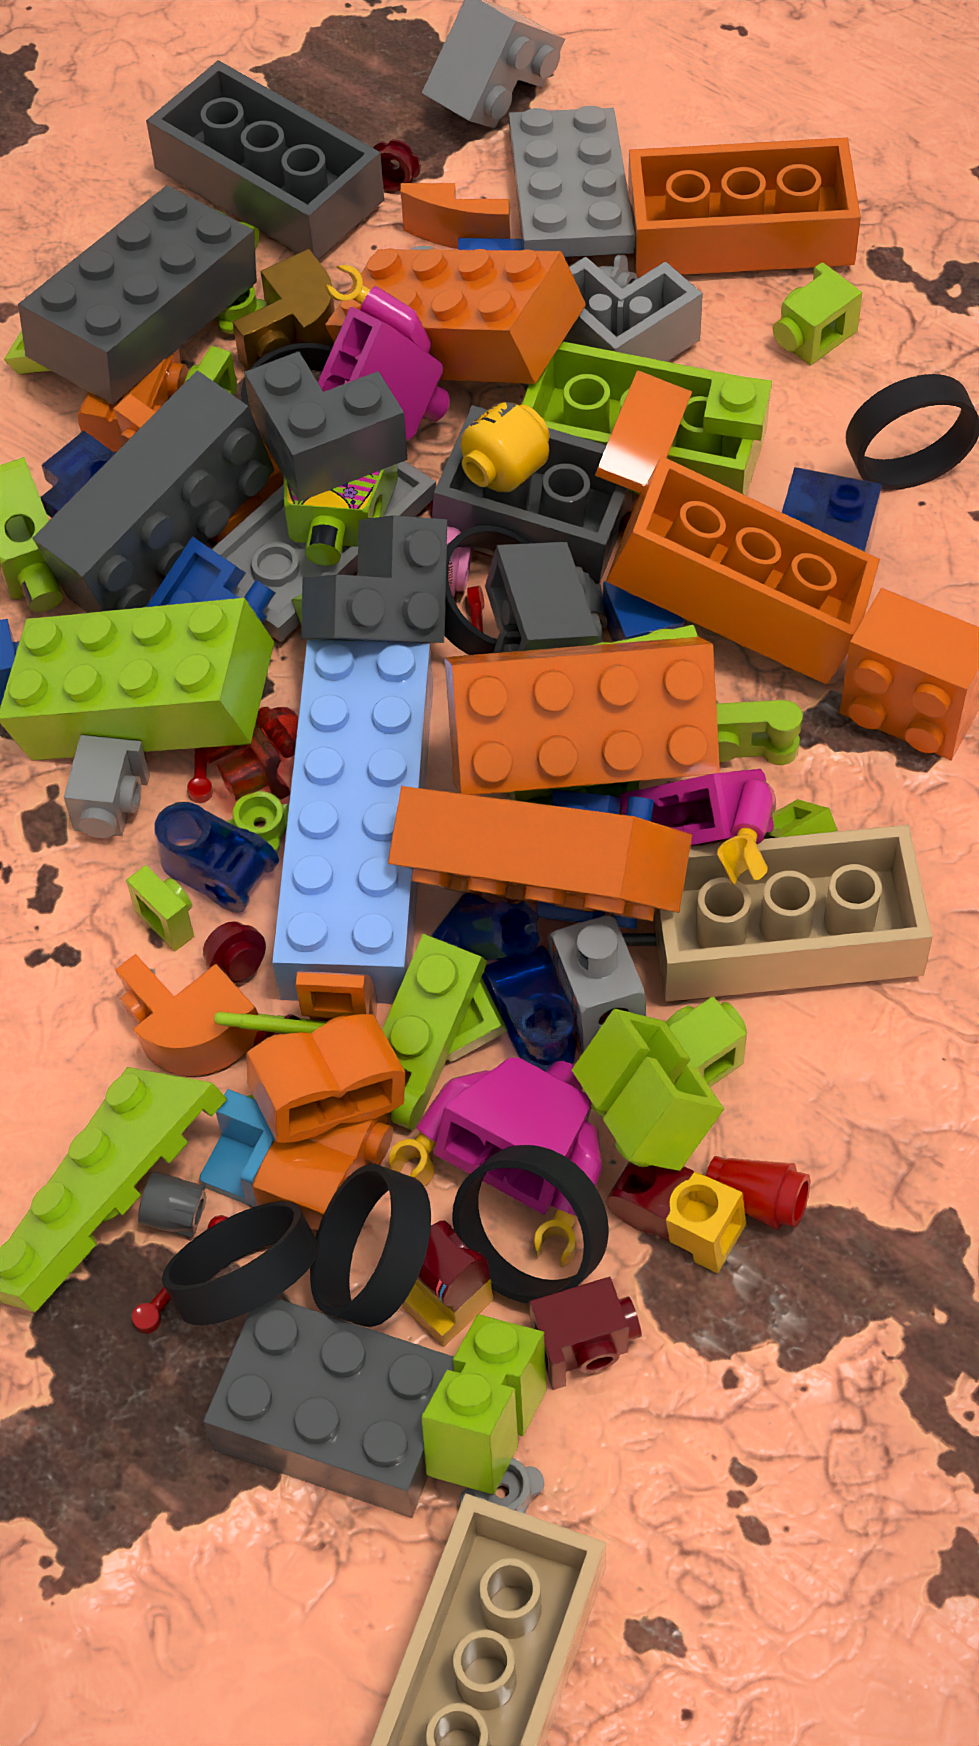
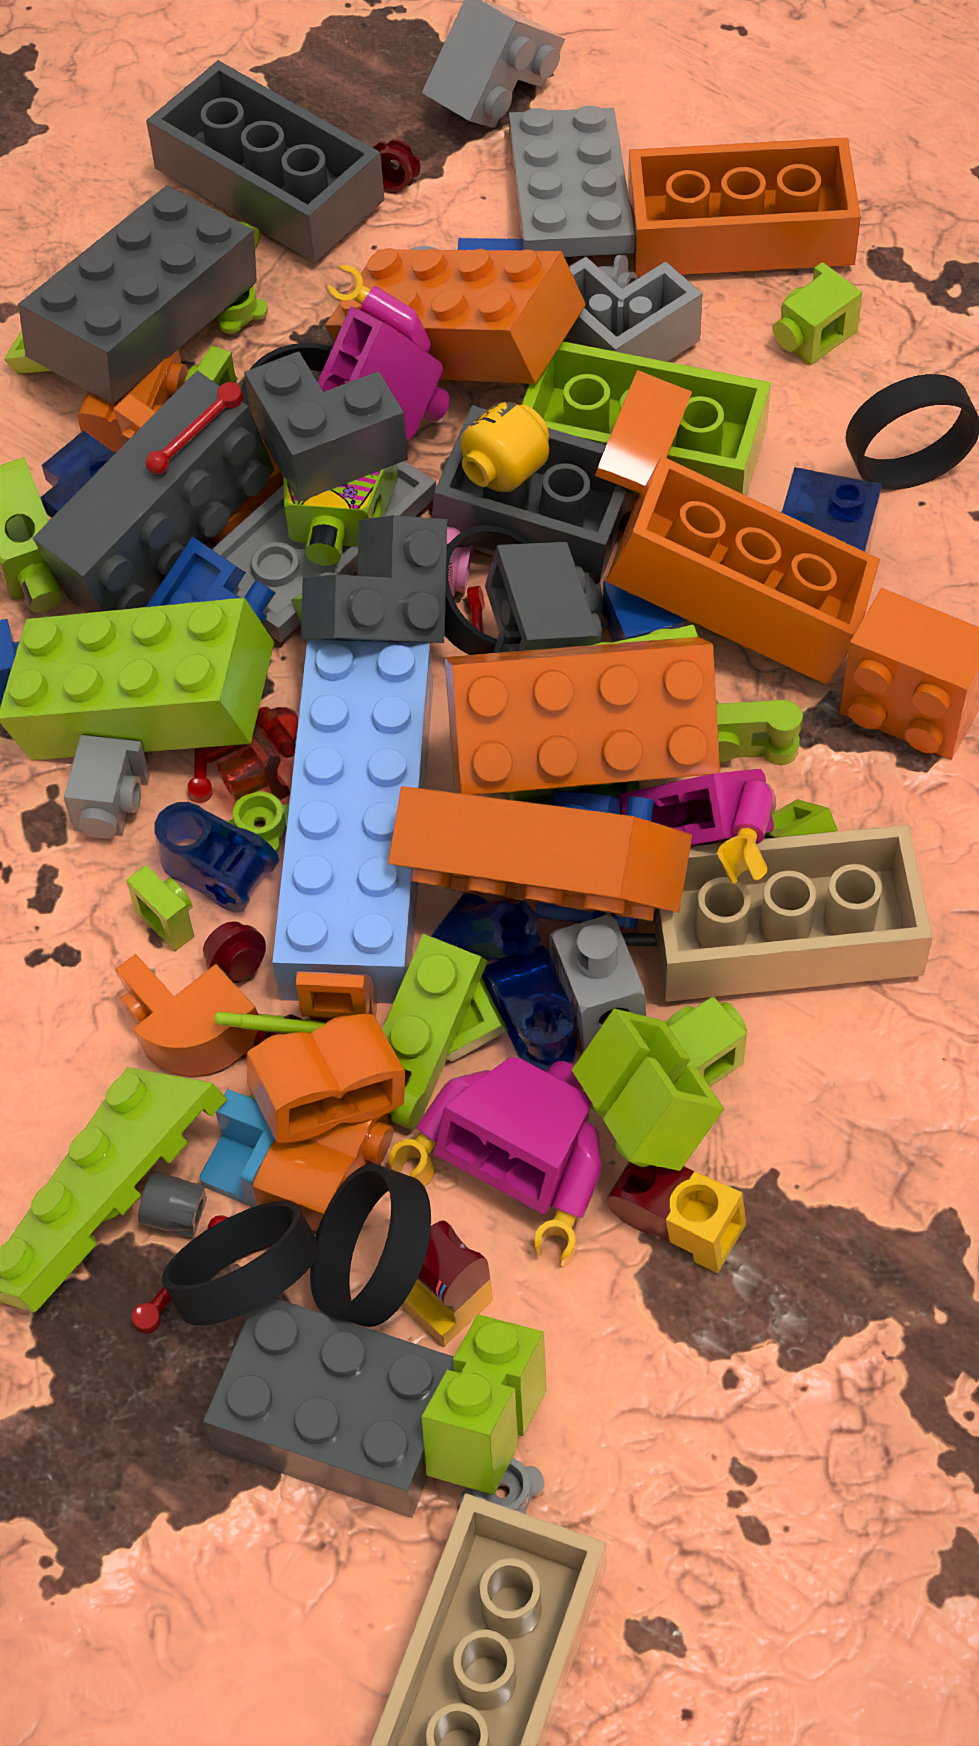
pearl gold brick [232,249,335,371] -> none
orange slope [400,183,511,249] -> none
black tyre [452,1145,609,1304] -> none
dark red brick [530,1276,642,1390] -> none
lime plate [703,372,772,441] -> none
red cone [706,1156,811,1230] -> none
none -> red hinge [145,382,243,475]

